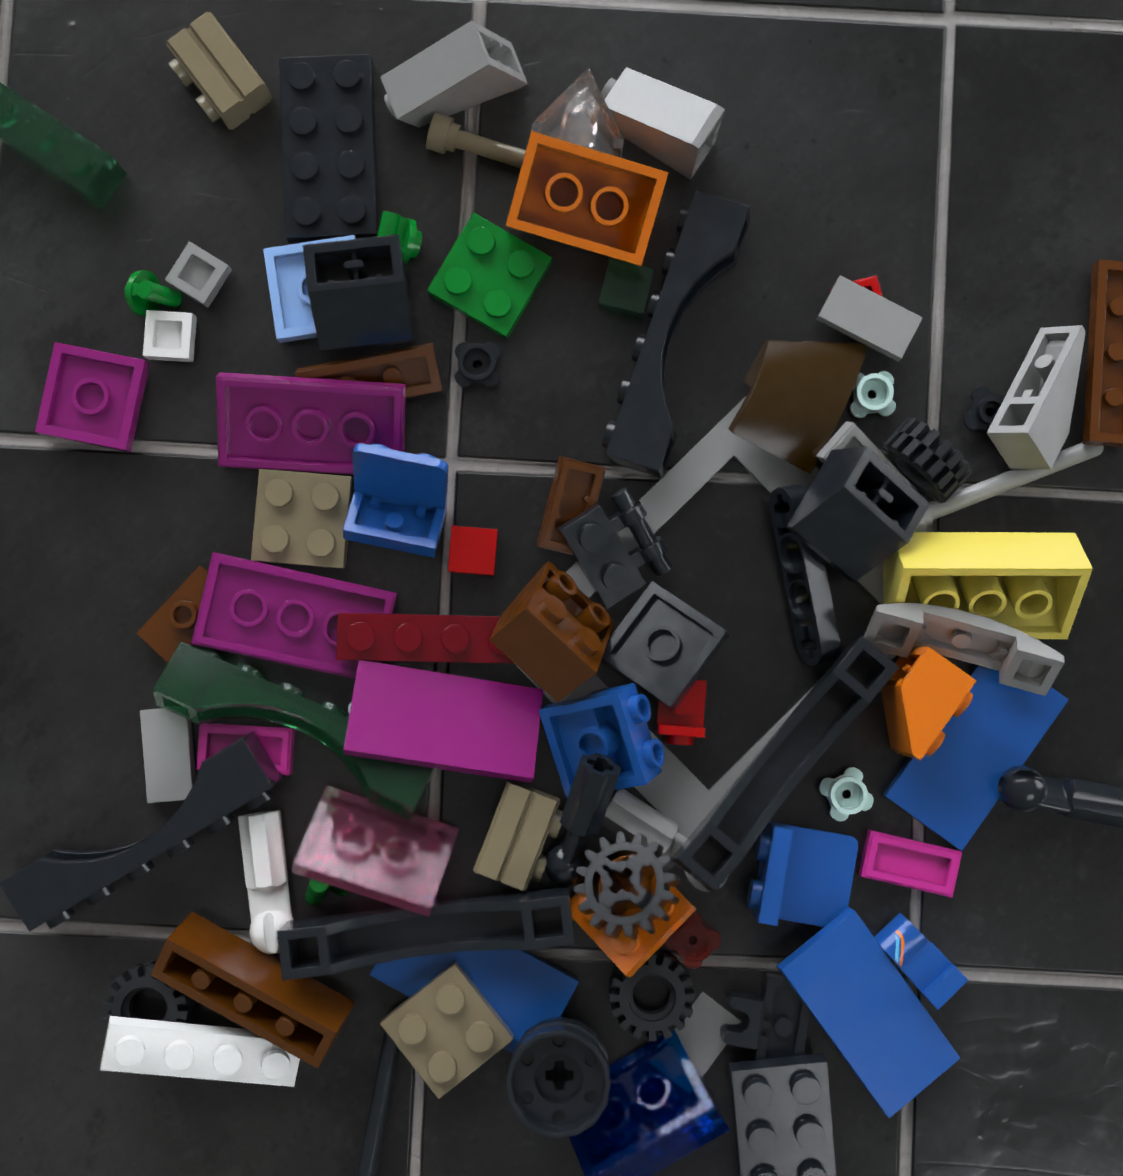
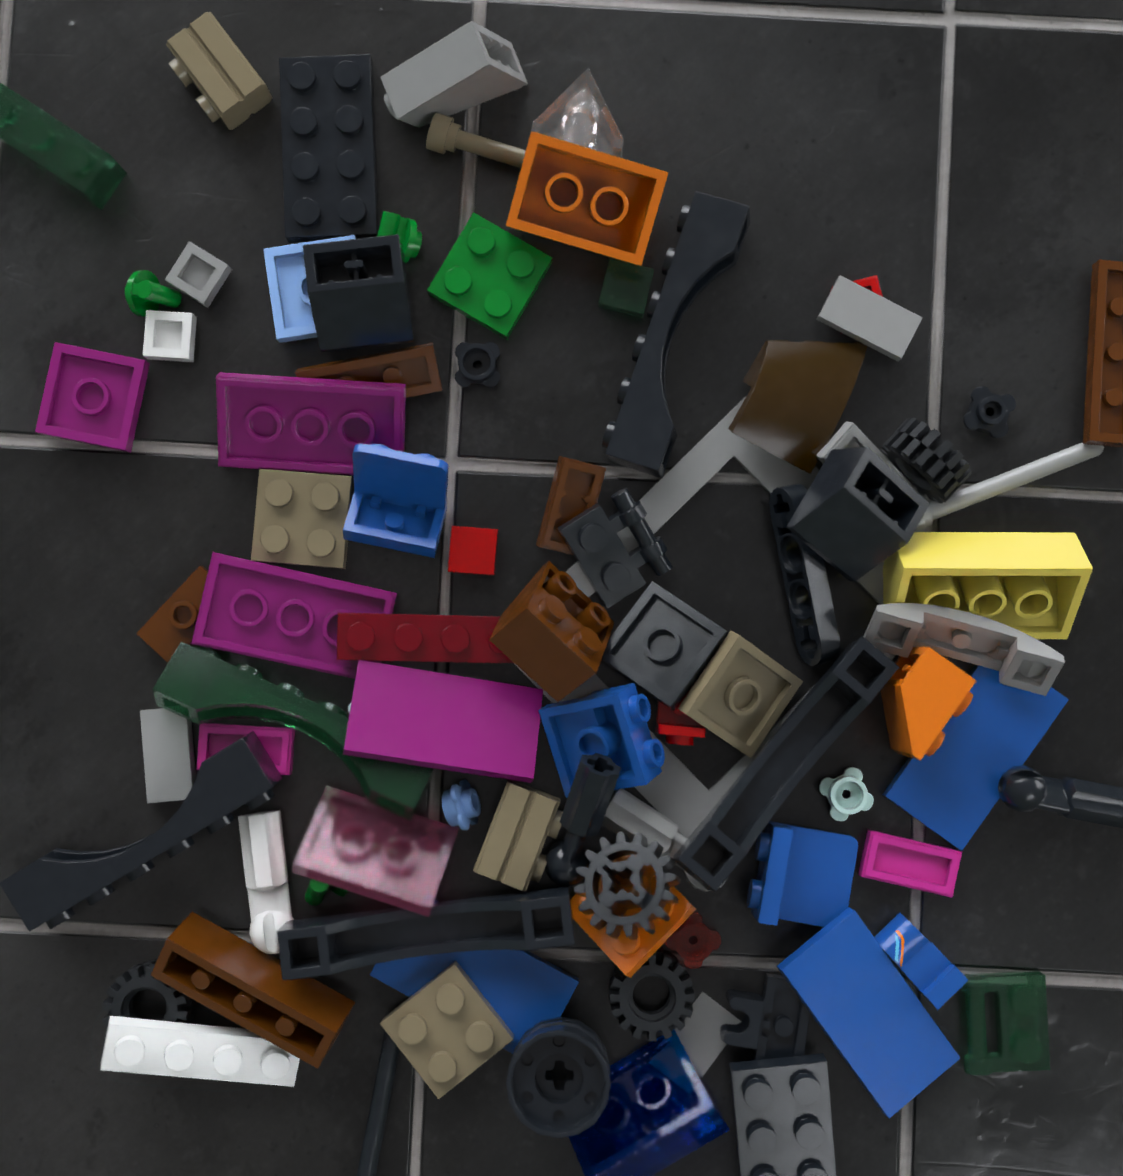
slope [598,67,725,180] -> none
light aqua plate [850,371,896,418] -> none
light grey slope [987,325,1086,469] -> none
none -> medium blue plate [442,779,481,830]
none -> dark tan plate [678,630,803,758]
none -> clear green plate [960,971,1050,1076]

